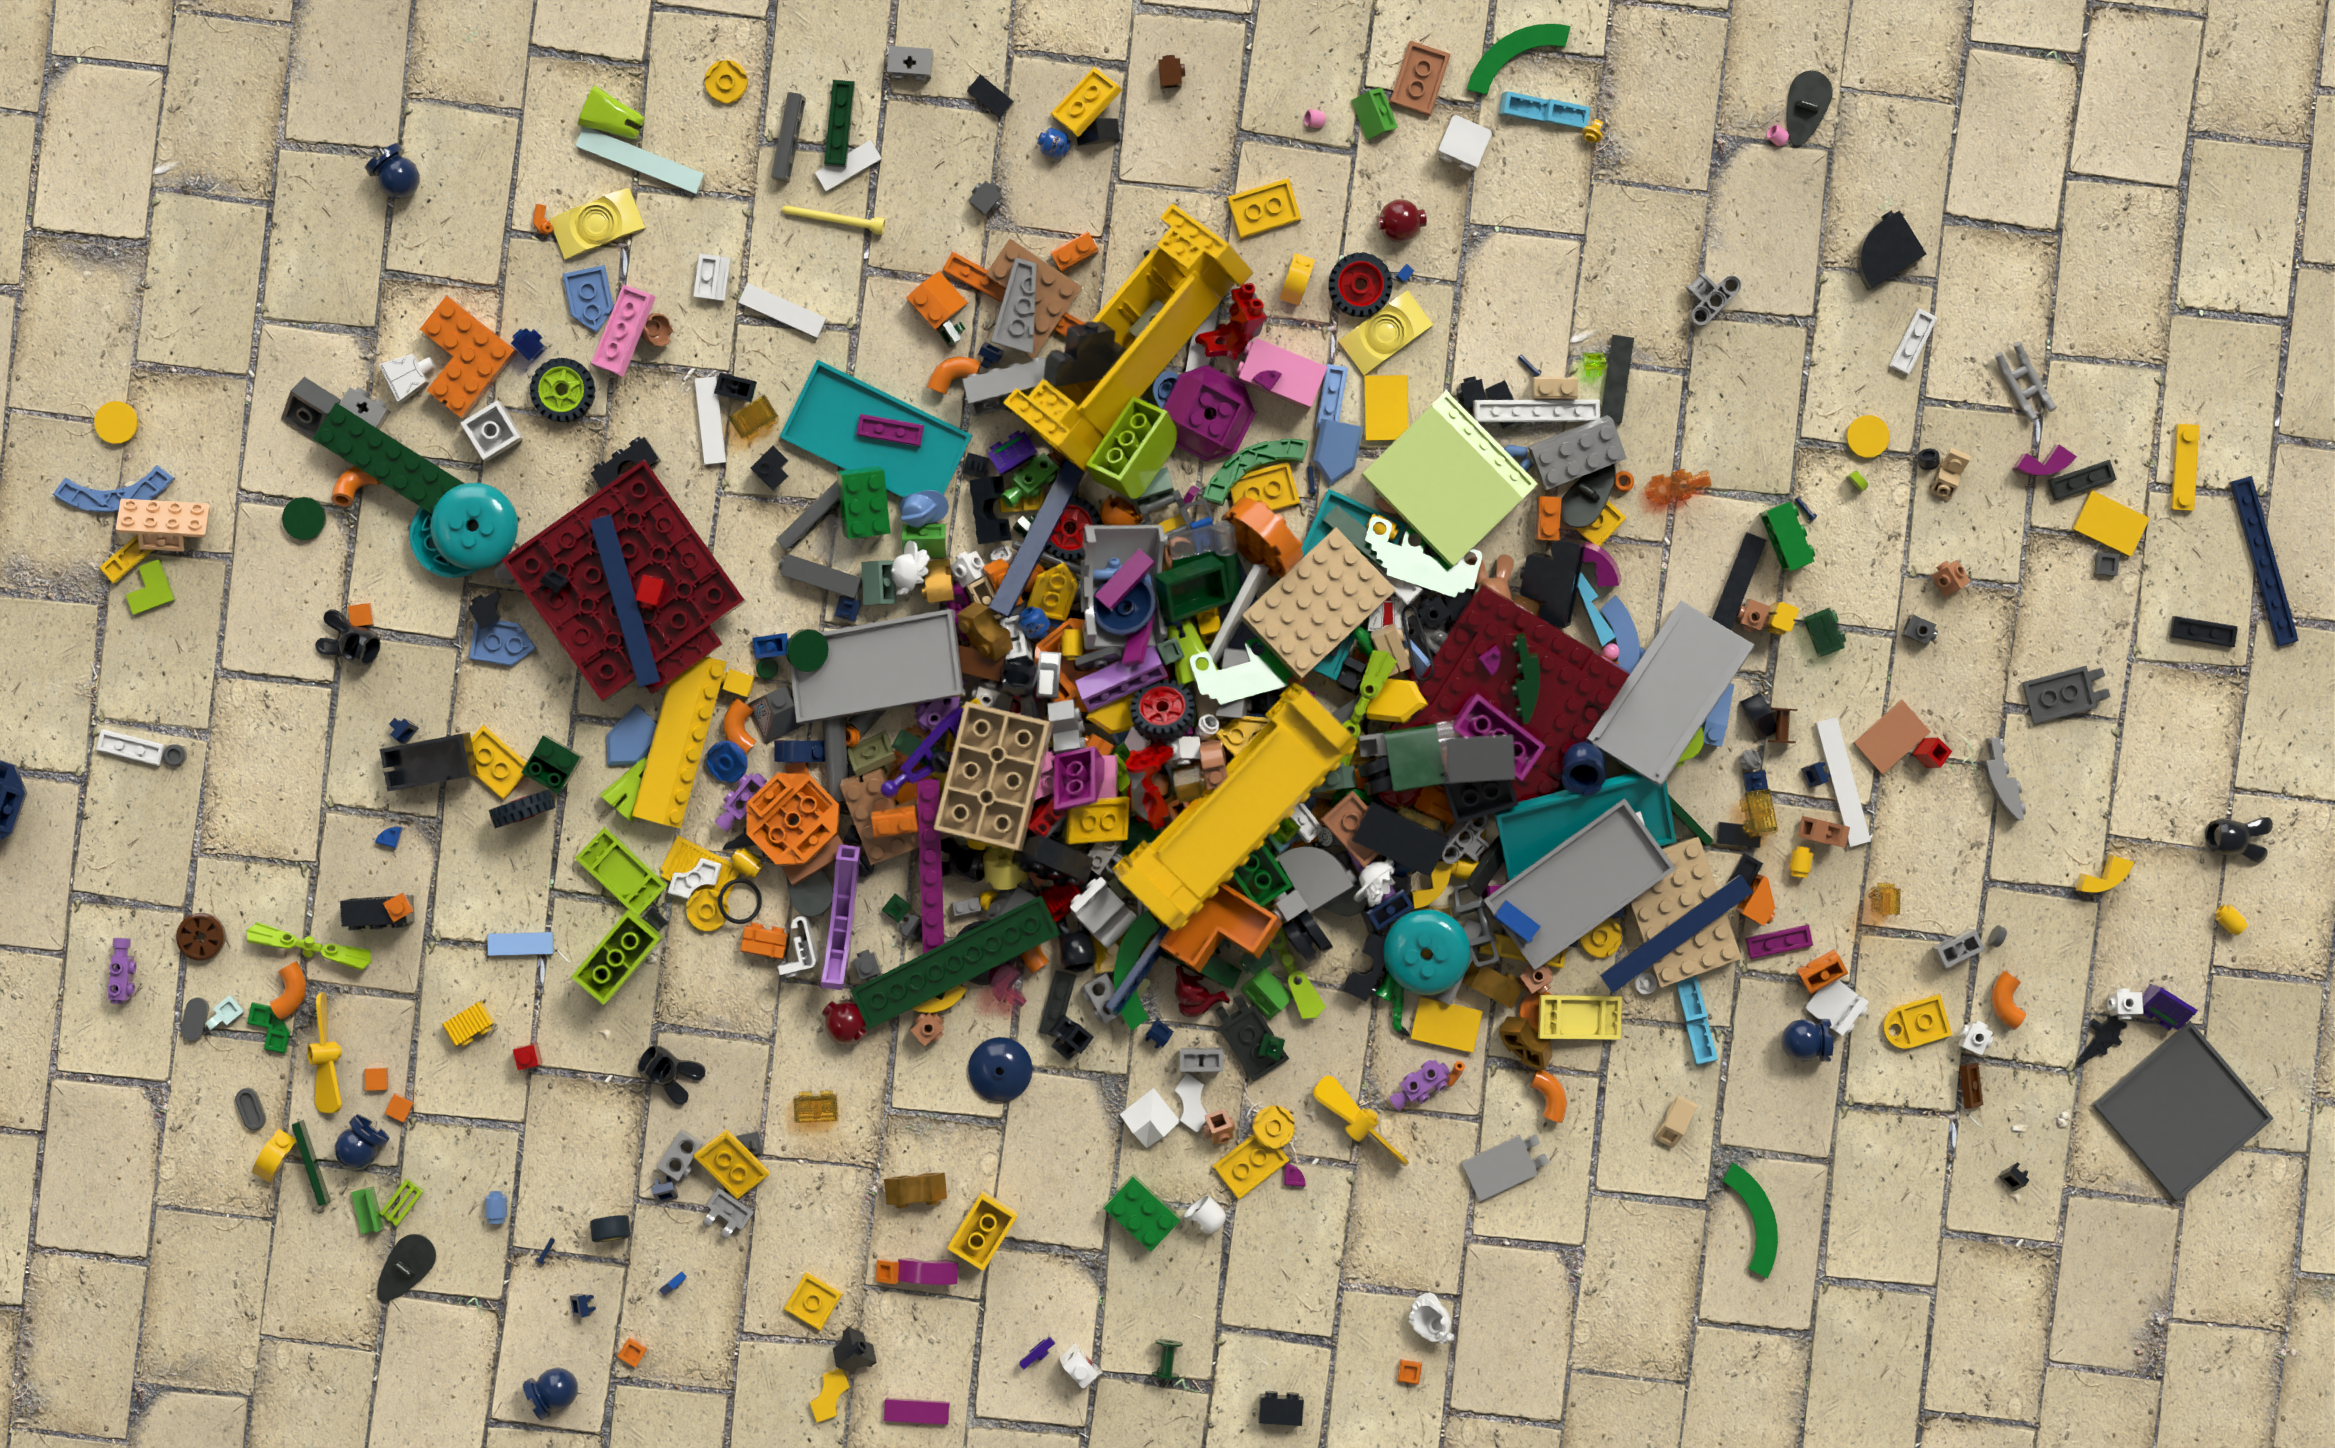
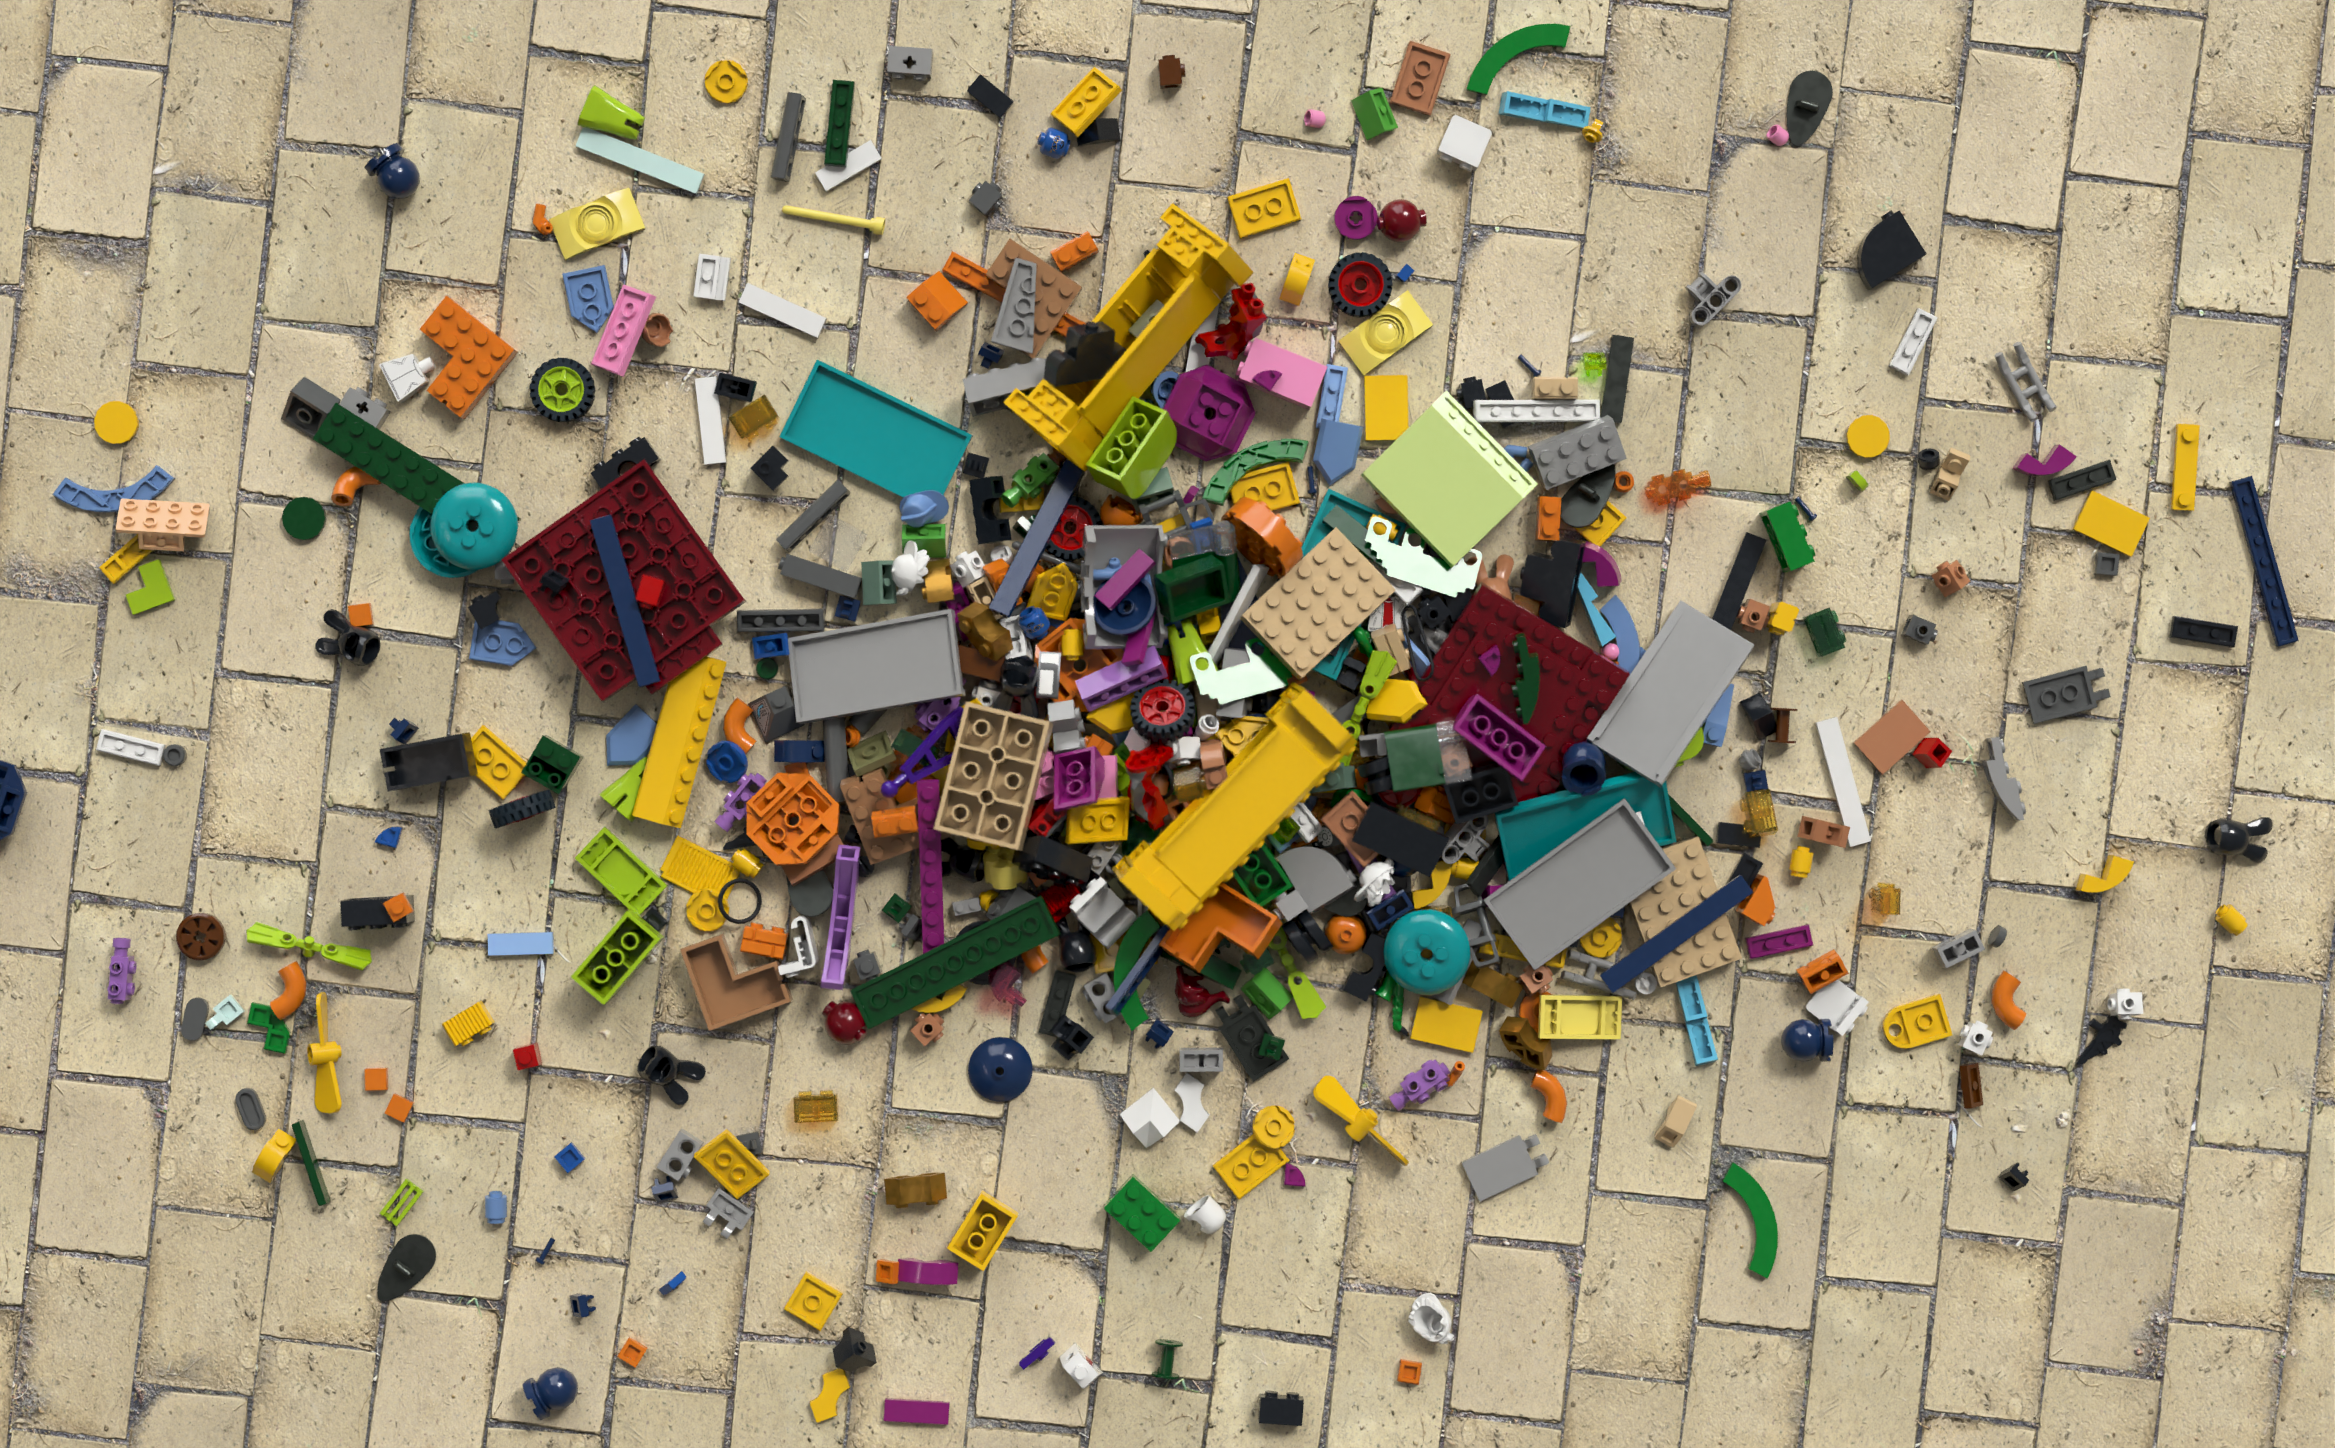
dark blue tile [334,1114,390,1170] -> none
bright green panel [351,1186,384,1234] -> none
white brick [461,400,524,461] -> none
clear blue brick [511,328,547,363] -> none
black wheel [590,1215,631,1242] -> none
white tile [668,858,722,899] -> none
yellow brick [721,668,756,697] -> none
dark green tile [786,629,829,672] -> none
green brick [836,466,891,539] -> none
magenta tile [857,414,924,447] -> none
orange cylinder [926,356,981,395] -> none
black tile [930,751,952,773] -> none
dark green tile [938,320,965,349] -> none
dark purple slope [988,430,1038,476] -> none
dark grey plate [1075,645,1124,671] -> none
dark green tile [1155,637,1185,666] -> none
nougat brick [1203,1109,1236,1145] -> none
dark grey tile [1446,735,1515,783] -> none
blue panel [1492,900,1541,944] -> none
dark blue tile [1801,762,1830,788] -> none
dark grey tile [2092,1021,2274,1202] -> none
dark purple slope [2142,984,2198,1031] -> none
none -> blue plate [554,1142,586,1173]
none -> medium nougat piece [680,933,793,1031]
none -> dark grey brick [737,608,825,632]
none -> orange cylinder [1324,914,1367,954]
none -> magenta plate [1334,196,1378,240]
none -> light grey piece [1561,950,1643,1000]

